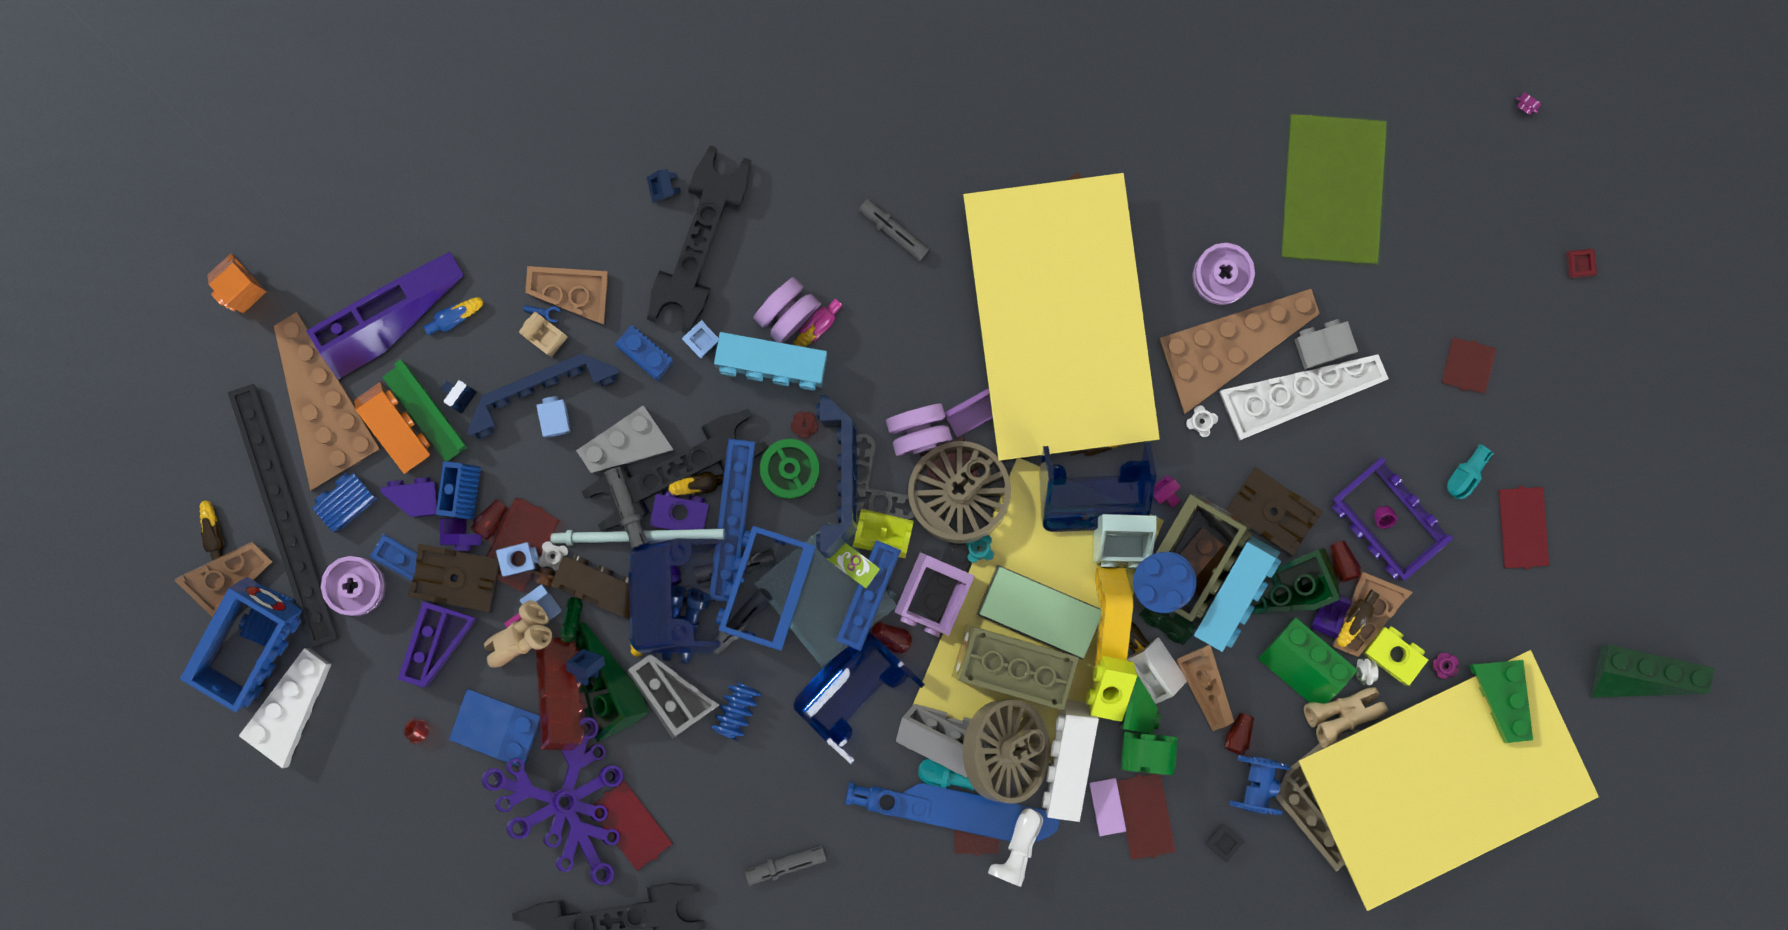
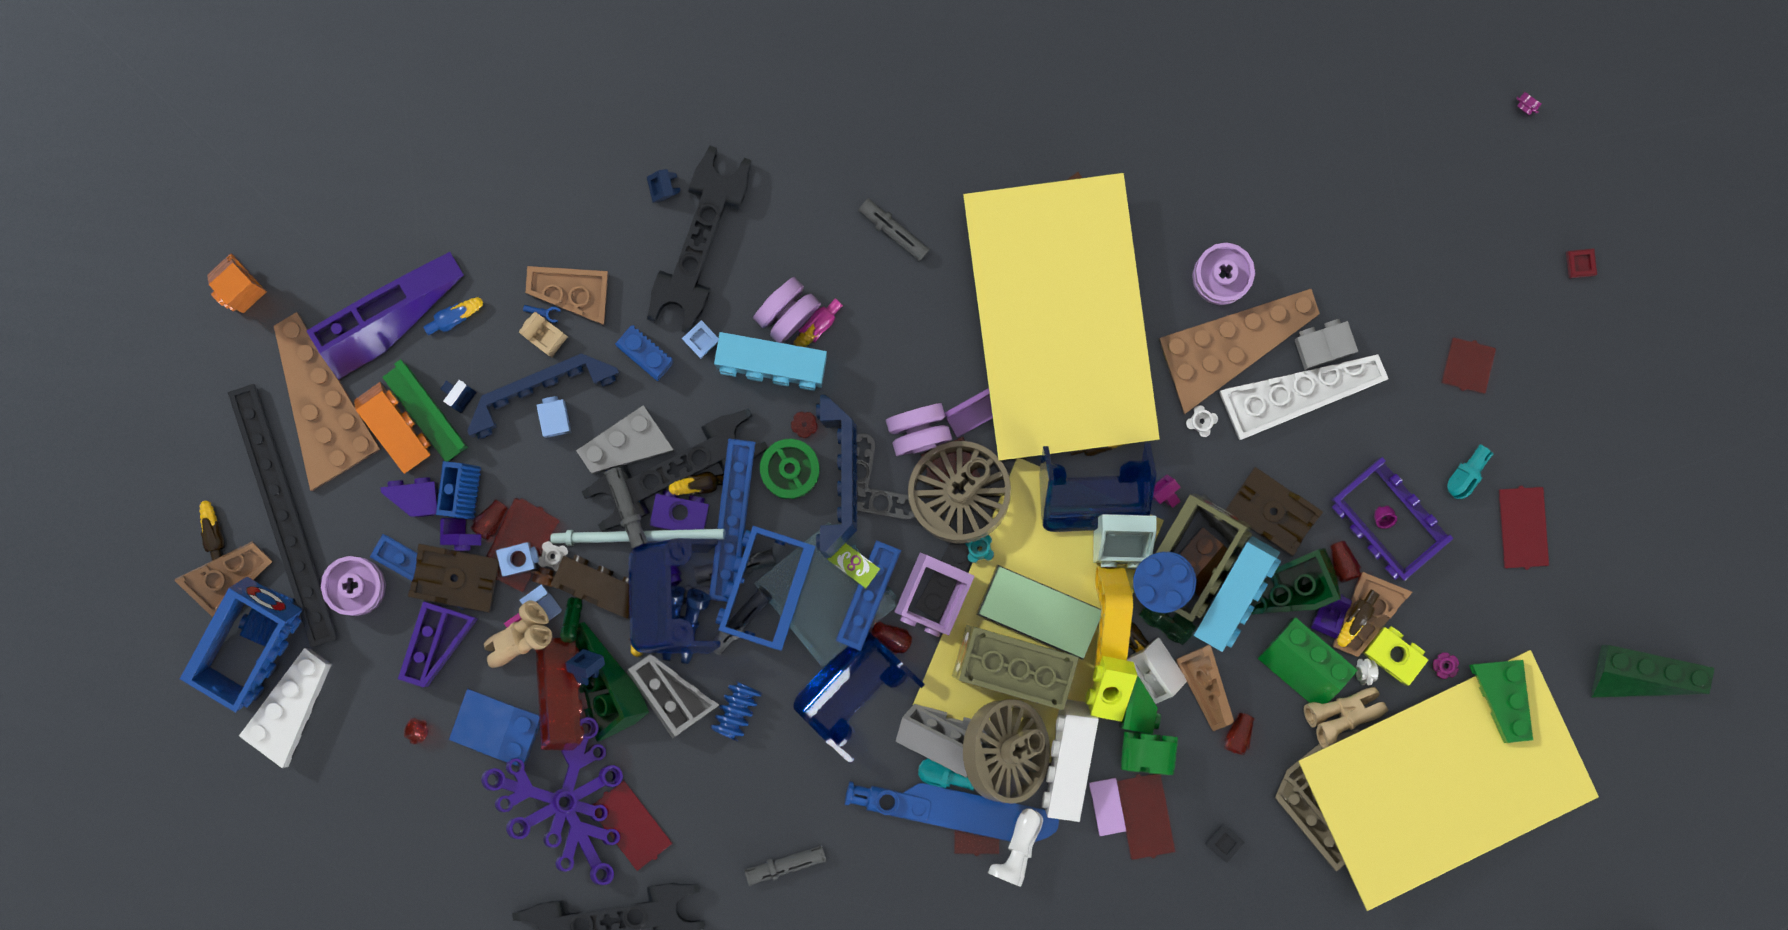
blue brick [312,473,377,533] -> none
neon yellow hinge [853,509,914,558] -> none
blue hose [1229,756,1291,815] -> none
clear neon green piece [1282,114,1387,264] -> none

